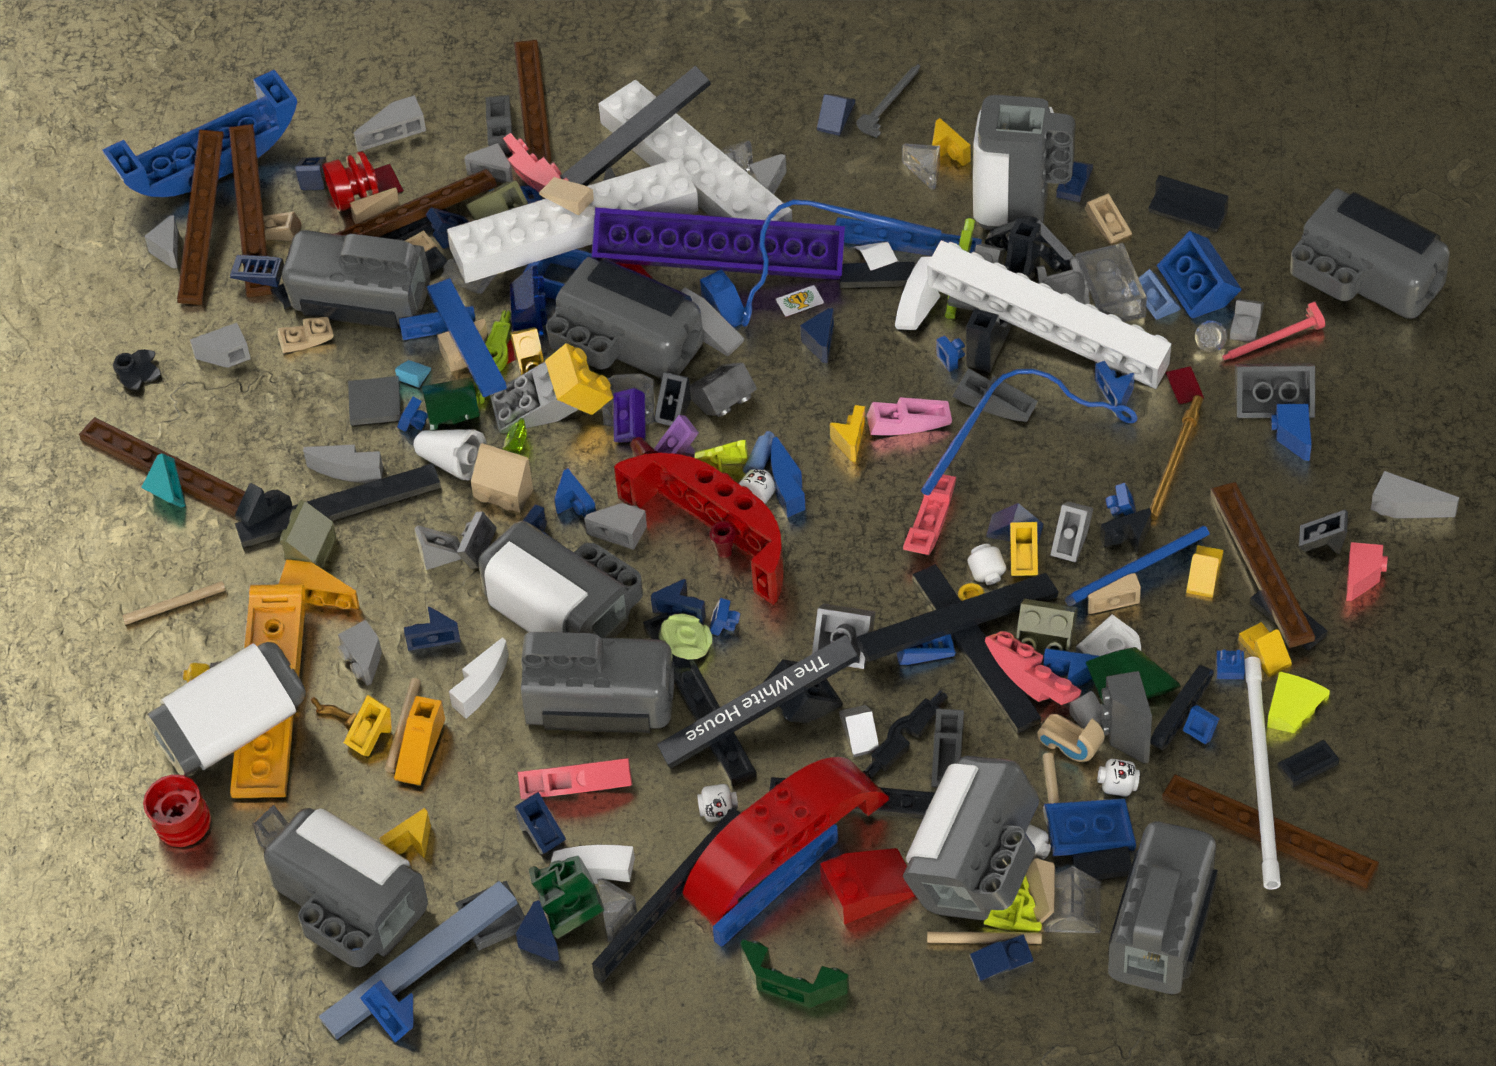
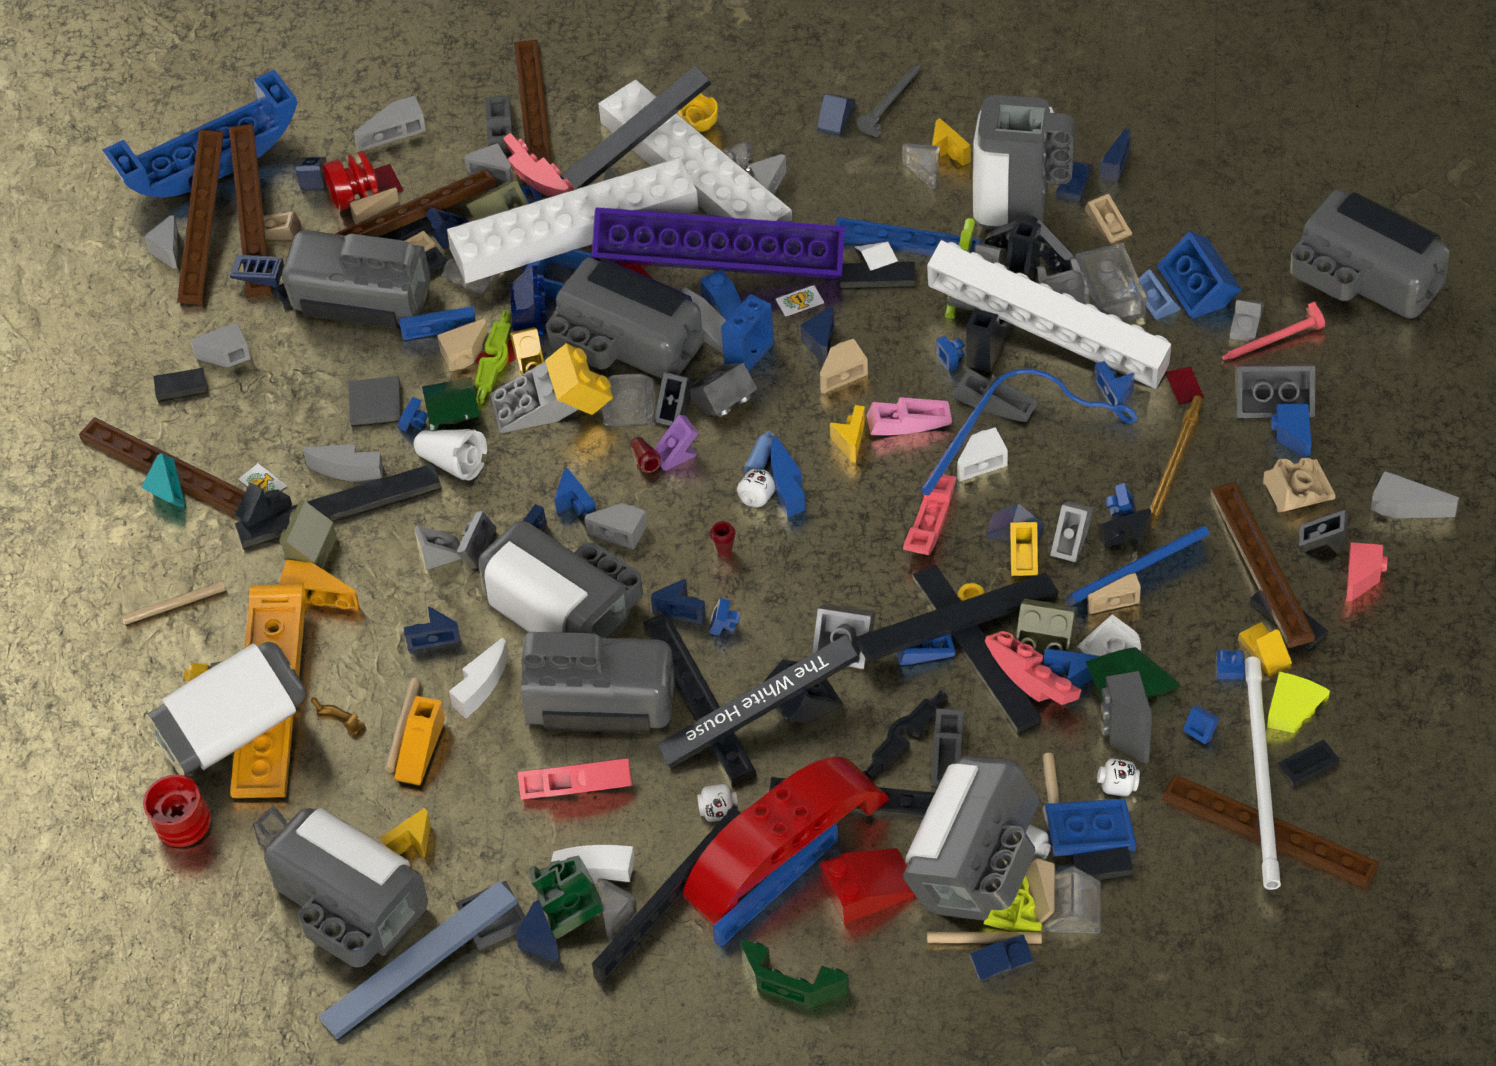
black plate [113,349,161,390] -> none
tan slope [277,317,334,353] -> none
light grey slope [337,620,382,686] -> none
yellow slope [343,695,392,756] -> none
blue slope [360,980,413,1042] -> none
medium azure slope [395,360,431,388] -> none
blue tile [427,278,507,397] -> none
tan slope [471,443,533,513] -> none
clear neon green slope [502,418,527,454] -> none
dark blue slope [514,792,566,854] -> none
tan slope [539,177,594,215] -> none
dark purple slope [613,388,645,442] -> none
red slope [614,453,784,605] -> none
yellowish green tile [659,614,713,659] -> none
neon yellow slope [695,440,748,472] -> none
blue piece [742,200,941,327] -> none
slope [839,705,879,757] -> none
white slope [895,257,940,330] -> none
white head [968,544,1006,585] -> none
tan animal [1037,714,1104,762] -> none
light grey slope [1070,691,1103,729] -> none
dark grey piece [1108,821,1218,994] -> none
black panel [1148,175,1229,232] -> none
black beam [1150,664,1214,750] -> none
yellow slope [1186,545,1224,598] -> none
clear piece [1195,321,1227,353] -> none
none -> black tile [153,368,207,400]
none -> white sticker [238,463,287,494]
none -> yellow hair [677,93,718,132]
none -> blue window [721,294,774,372]
none -> tan slope [820,338,868,393]
none -> white slope [957,427,1008,482]
none -> dark blue slope [1099,129,1130,181]
none -> tan slope [1263,458,1336,512]

